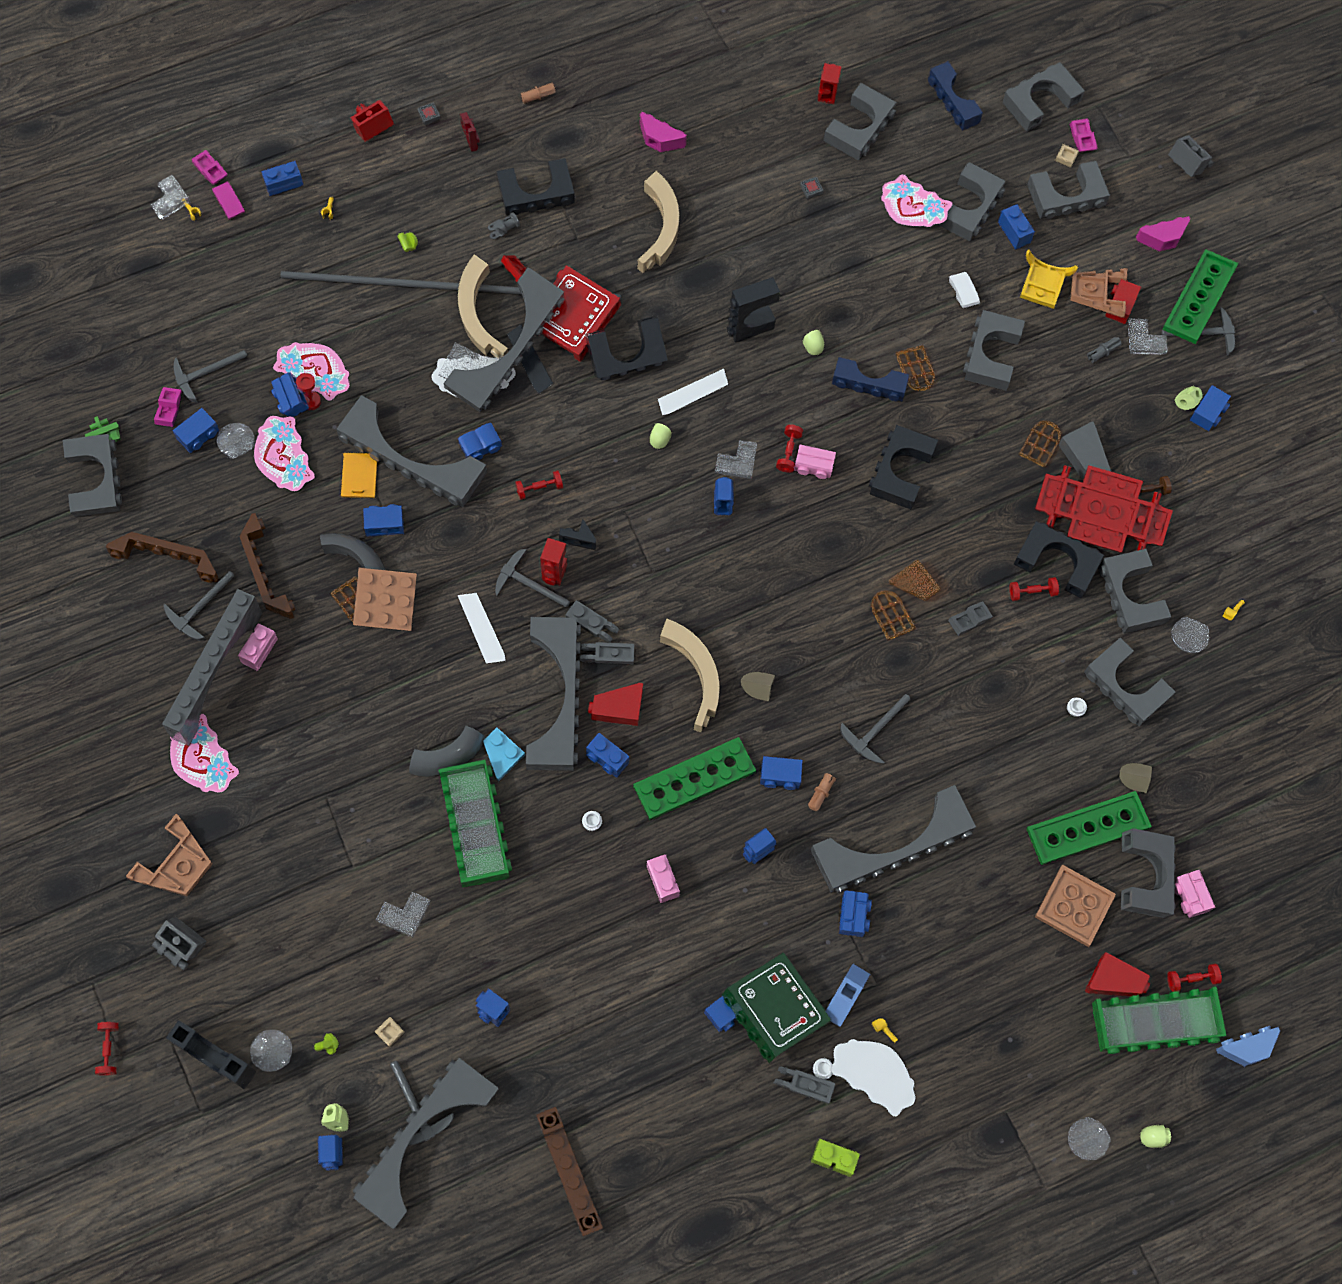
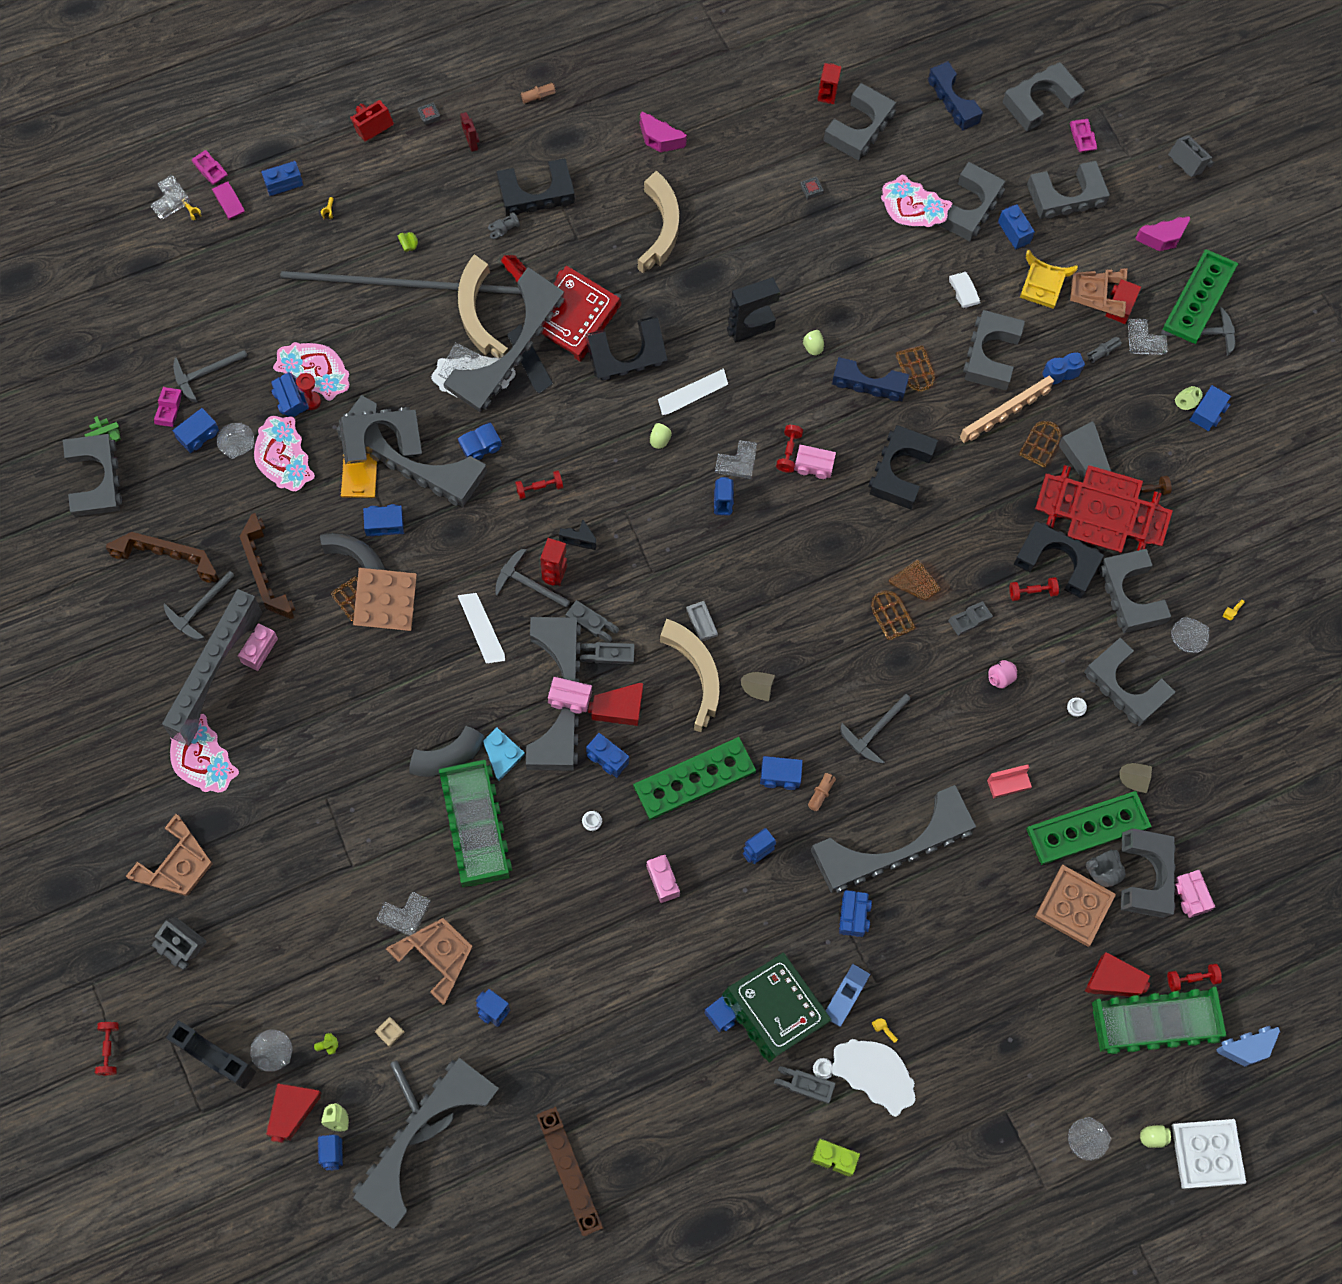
tan tile [1055,144,1079,167] -> none
none -> red slope [266,1084,322,1143]
none -> dark grey arch [339,407,422,464]
none -> nougat wing [386,918,472,1005]
none -> bright pink brick [548,677,592,714]
none -> light grey tile [686,601,718,642]
none -> light nougat plate [960,376,1054,443]
none -> coral panel [987,764,1032,798]
none -> bright pink head [988,660,1017,689]
none -> blue brick [1042,353,1085,385]
none -> dark grey hair [1085,849,1126,887]
none -> white plate [1172,1119,1246,1189]

